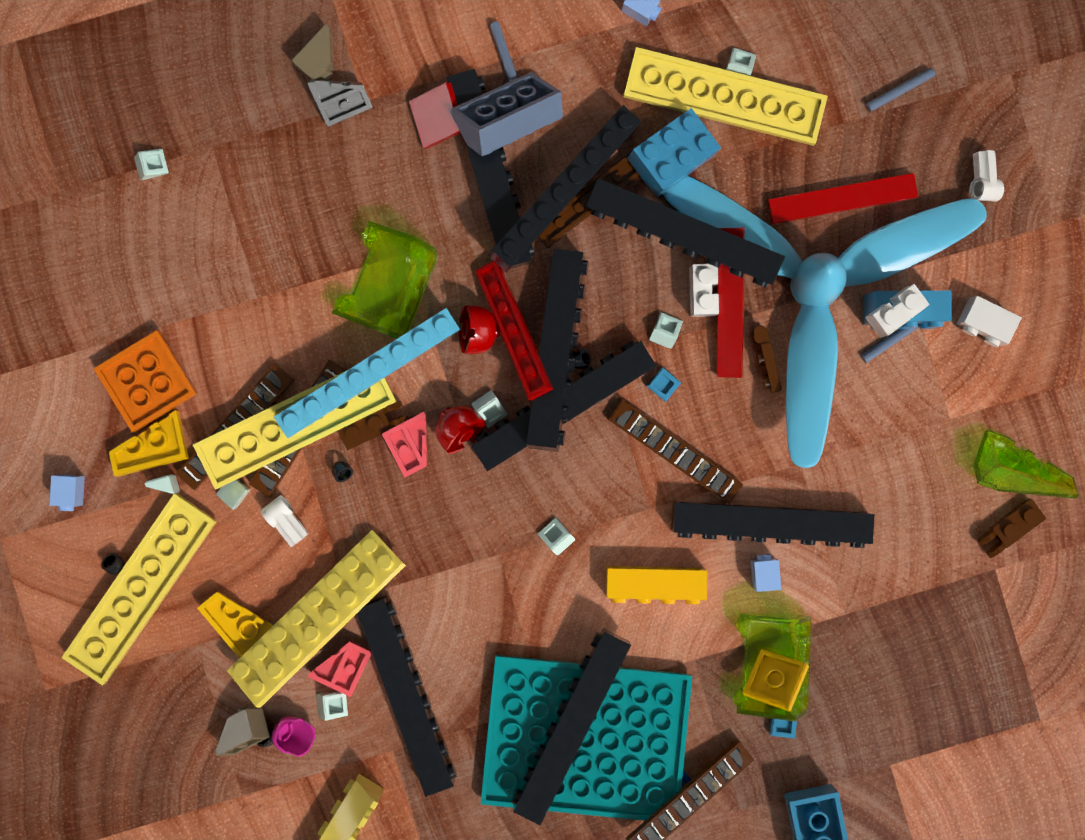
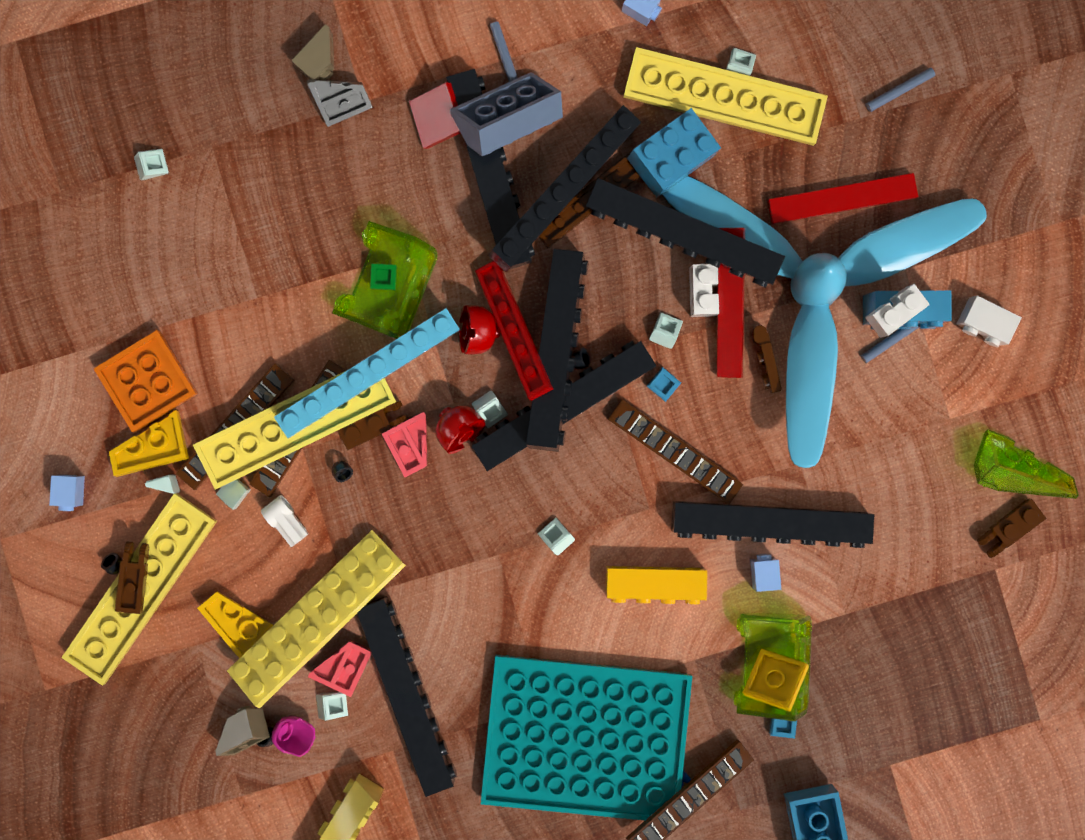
black brick [511,628,631,825] -> none
white piece [969,150,1004,202] -> none
none -> reddish brown hinge [115,541,150,614]
none -> green plate [370,264,397,291]

